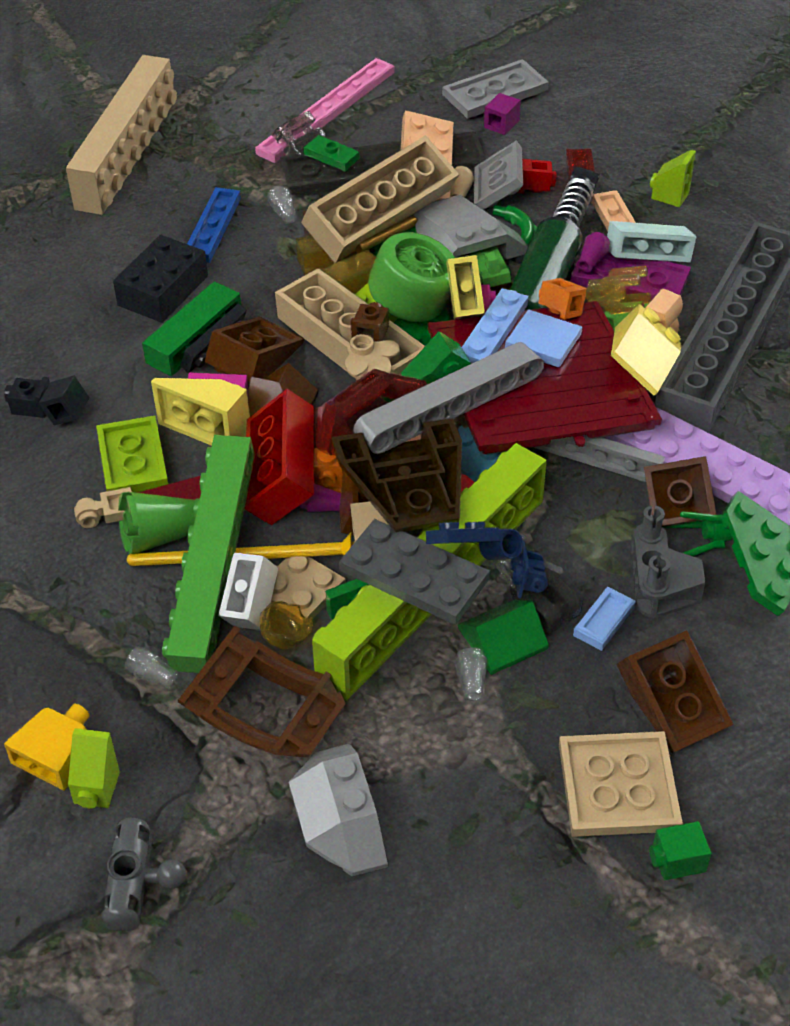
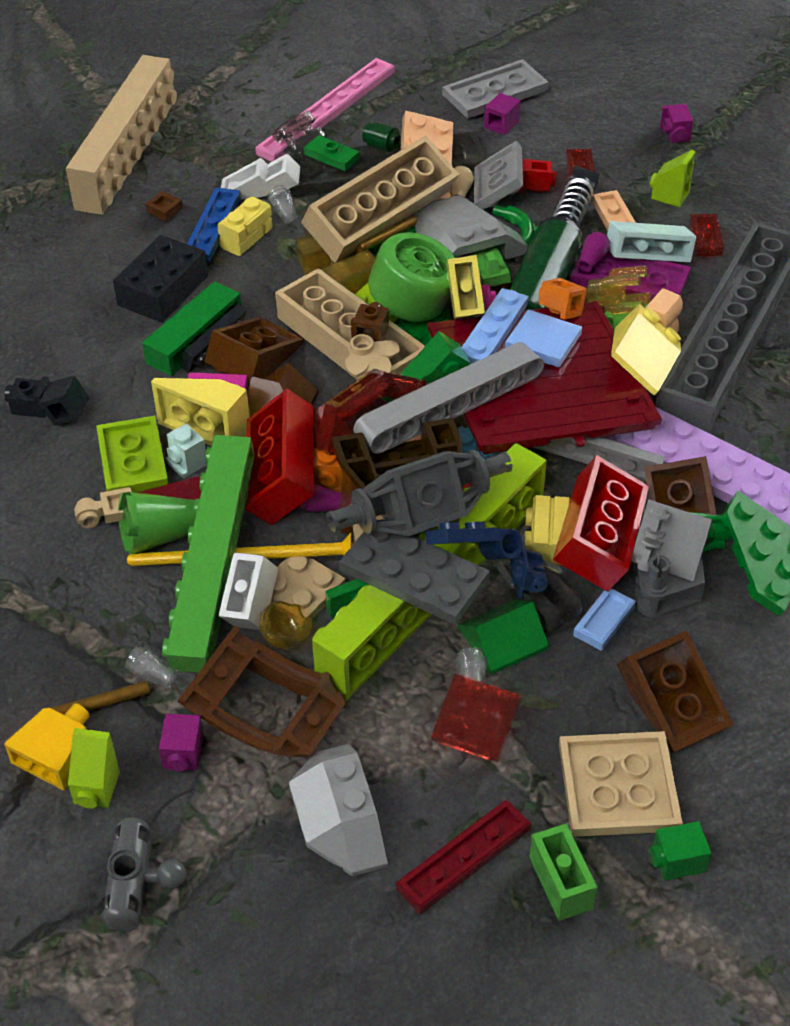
none -> pearl gold bar [51,681,150,715]
none -> reddish brown plate [145,191,183,221]
none -> magenta brick [159,714,204,772]
none -> light aqua brick [165,423,206,479]
none -> light yellow brick [217,196,273,256]
none -> white slope [221,154,300,200]
none -> dark grey plate [326,450,513,536]
none -> dark green brick [362,122,401,153]
none -> dark red tile [396,799,531,915]
none -> clear red plate [431,674,521,763]
none -> light yellow brick [524,495,570,565]
none -> bright green brick [529,824,597,921]
none -> red brick [553,455,649,592]
none -> light grey hinge [631,500,712,581]
none -> magenta brick [659,104,693,143]
none -> clear red plate [689,214,724,257]

